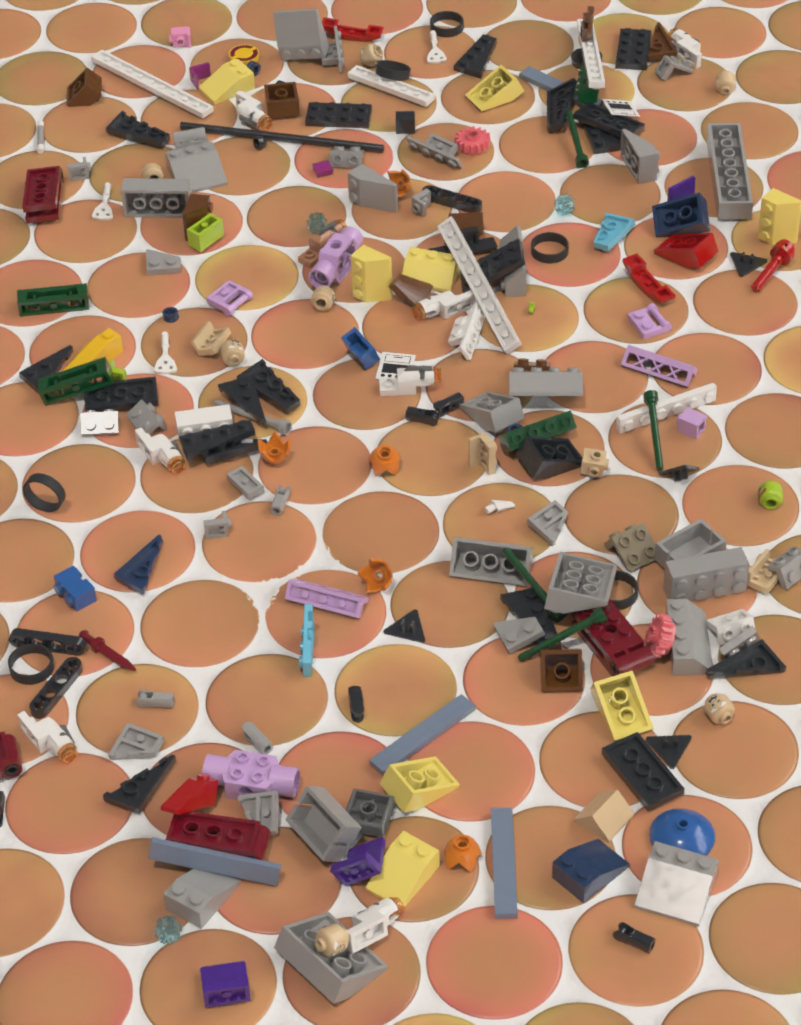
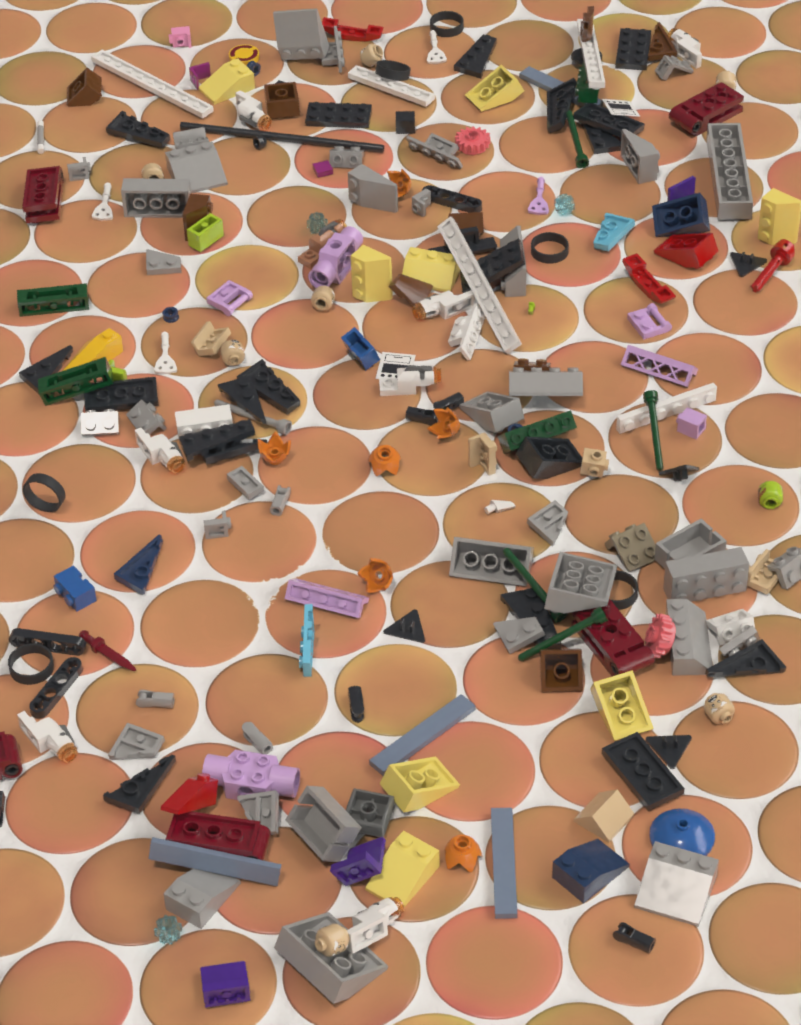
none -> orange piece [427,407,460,439]
none -> lavender piece [528,177,549,215]
none -> dark red hinge [669,82,744,136]

